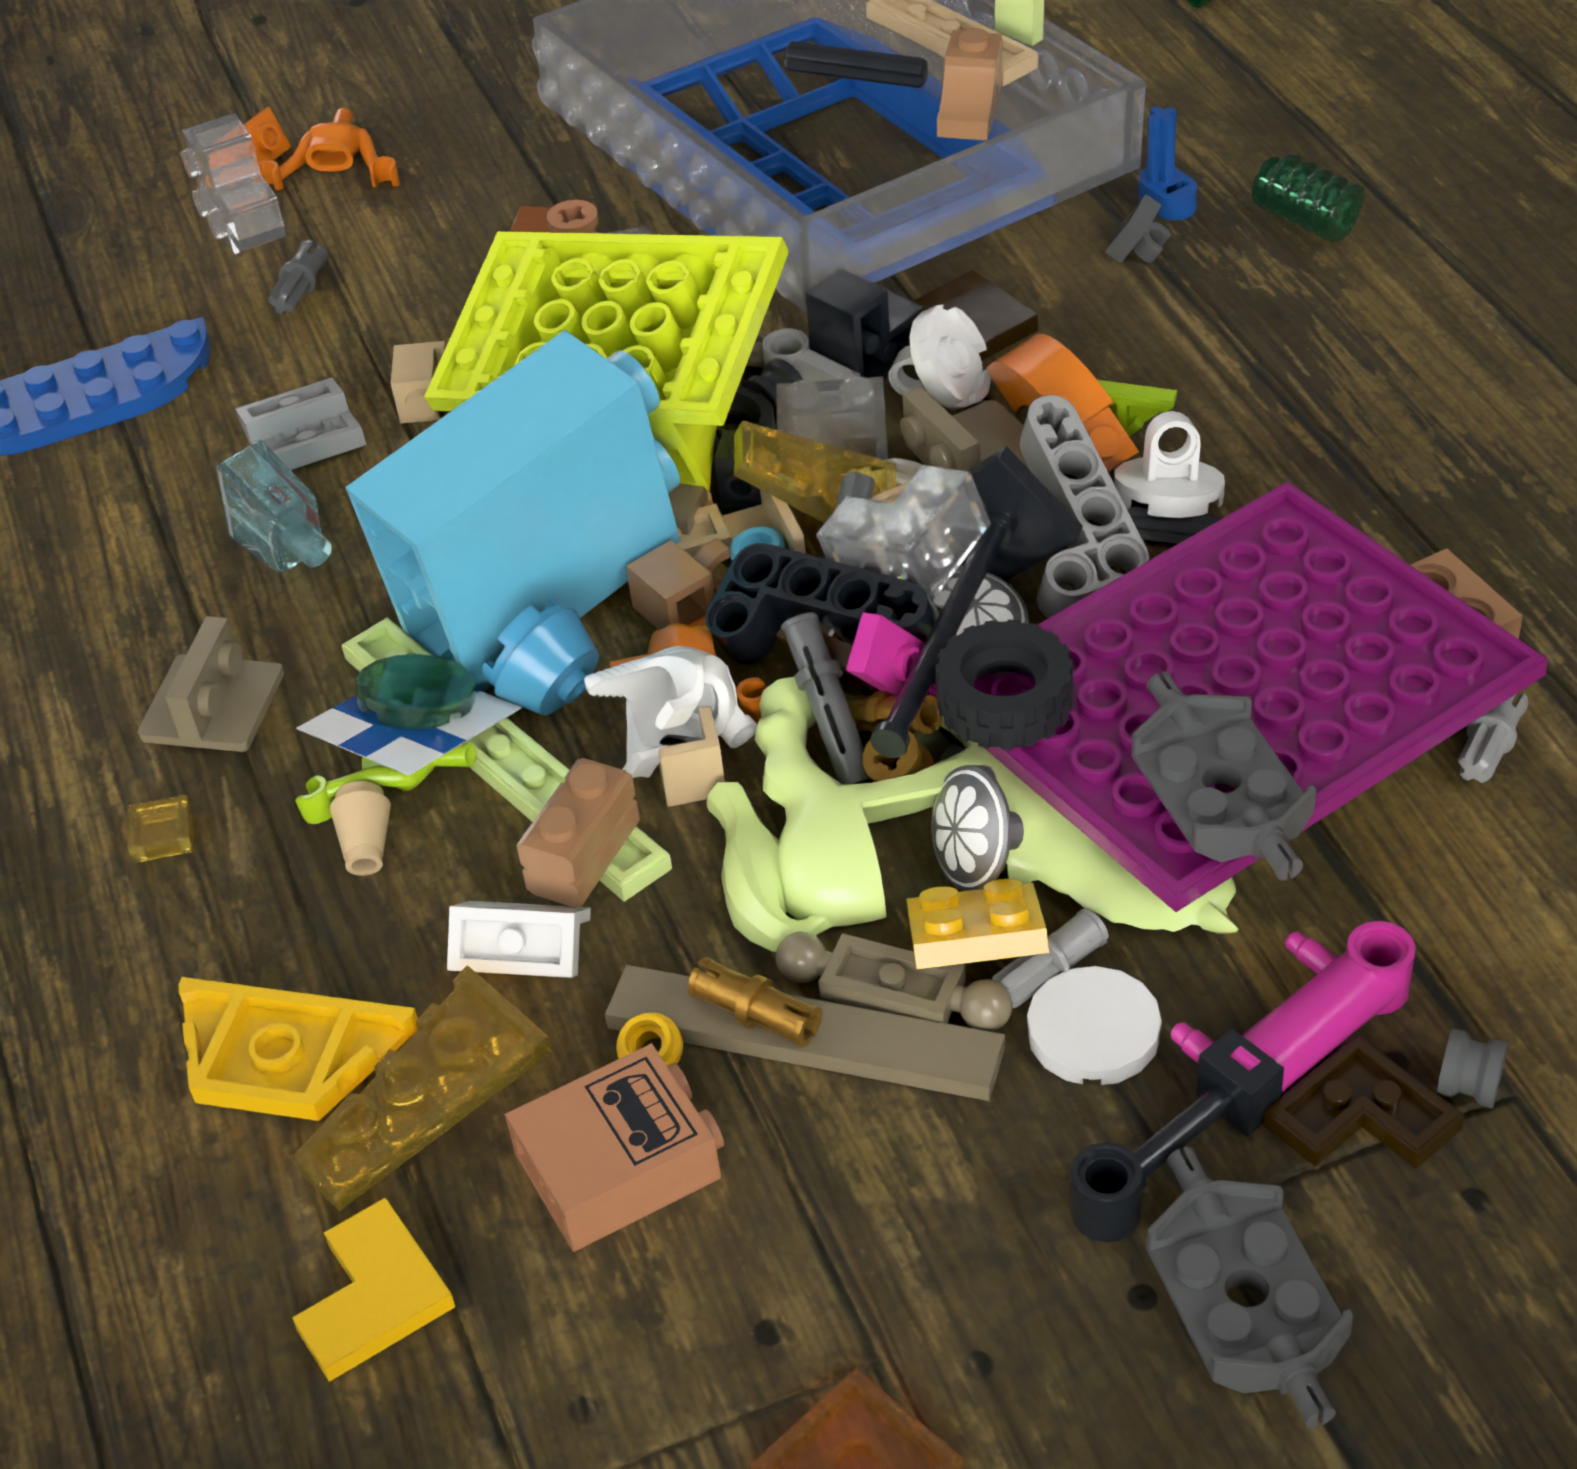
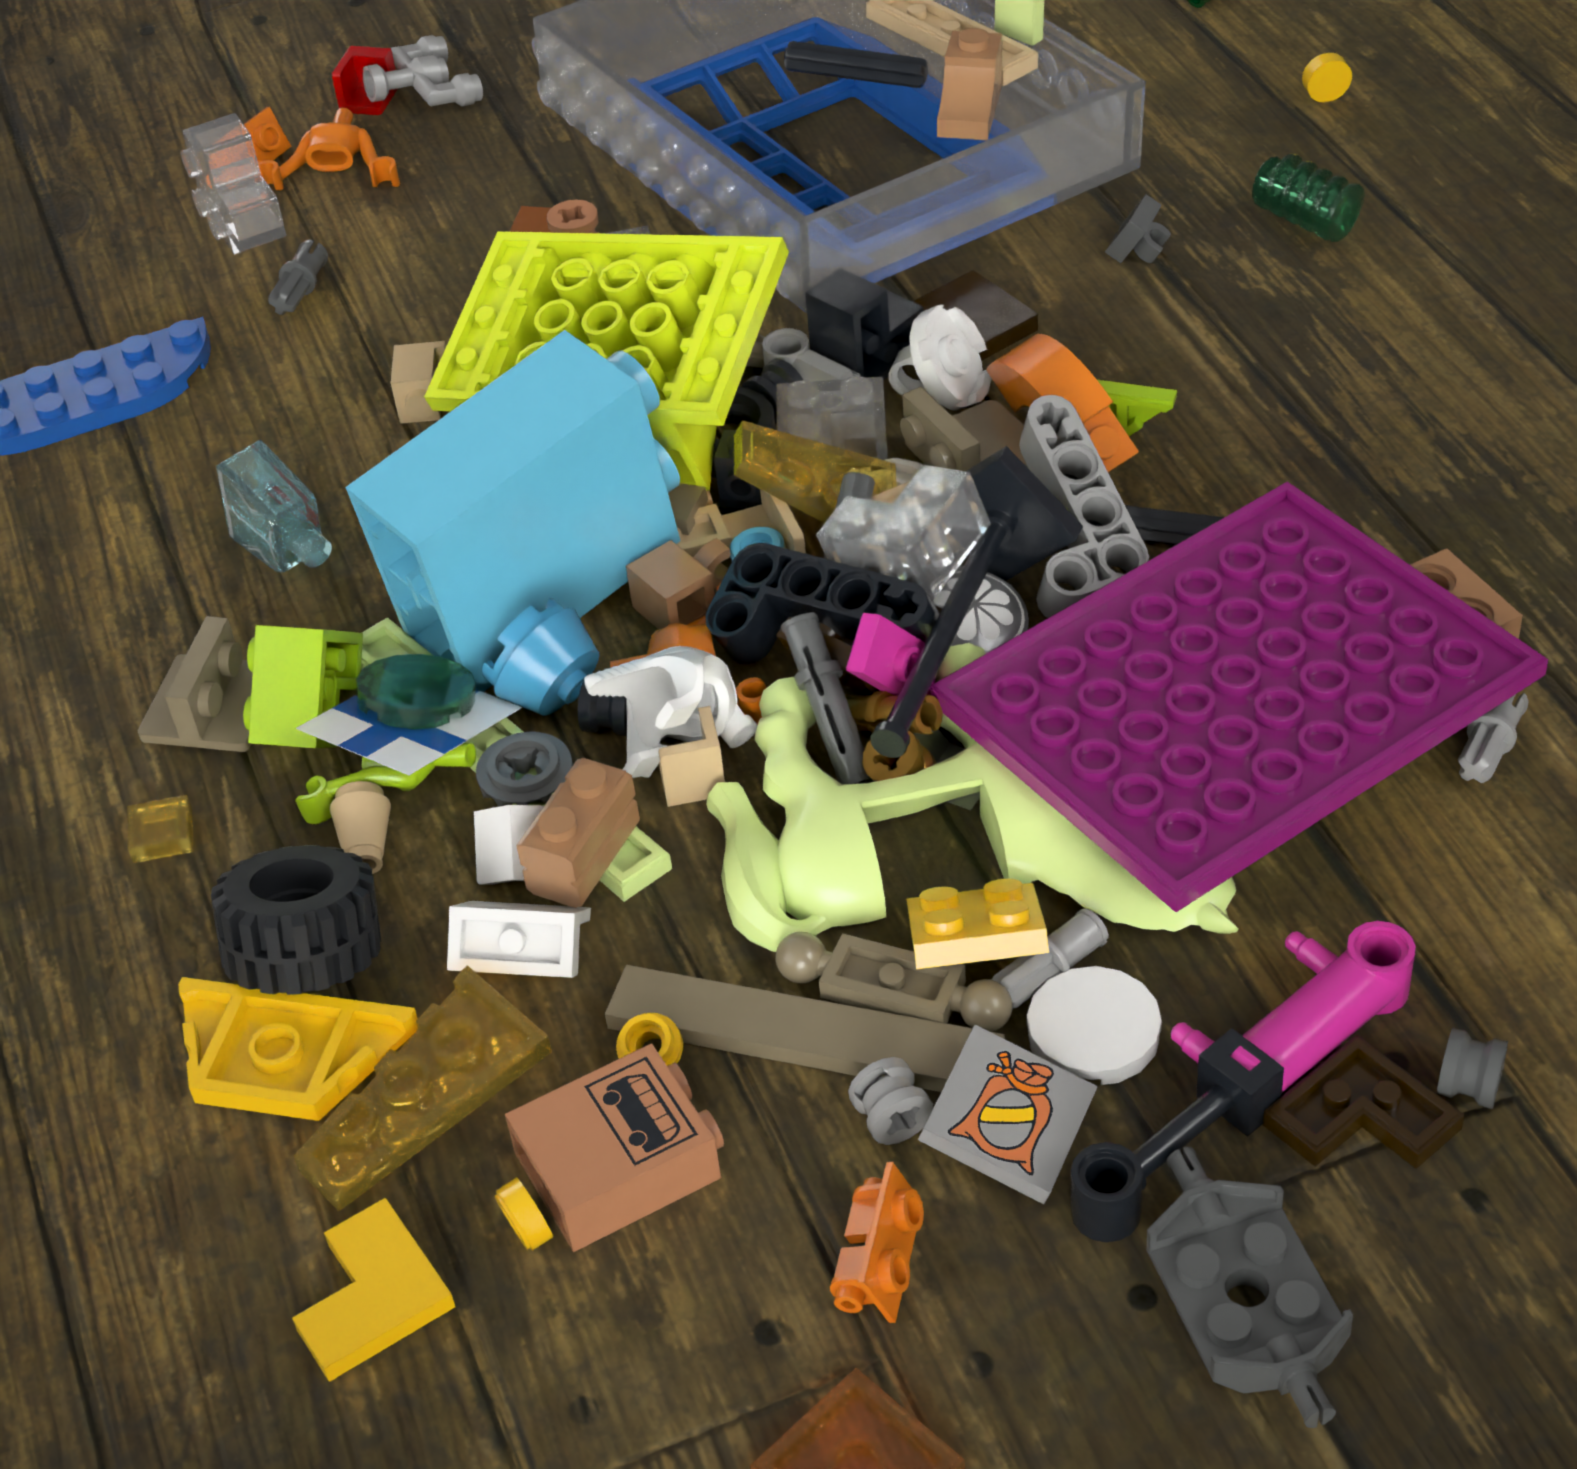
light grey slope [235,377,367,478] -> none
pearl gold pin [687,957,822,1047] -> none
dish [931,765,1024,891] -> none
black tyre [936,619,1073,750] -> none
white tile [1114,411,1225,518] -> none
dark grey plate [1132,672,1316,881] -> none
blue piece [1138,106,1197,220] -> none
none -> black tyre [211,845,382,995]
none -> lime brick [243,625,363,748]
none -> red panel [332,46,398,115]
none -> light grey piece [363,35,483,106]
none -> white panel [474,805,544,885]
none -> dark grey gear [476,732,573,807]
none -> yellow tile [494,1177,553,1251]
none -> black wheel [578,674,627,736]
none -> orange hinge [830,1161,924,1323]
none -> light grey wheel [848,1057,933,1145]
none -> light grey tile [918,1024,1098,1204]
none -> yellow tile [1302,53,1352,102]

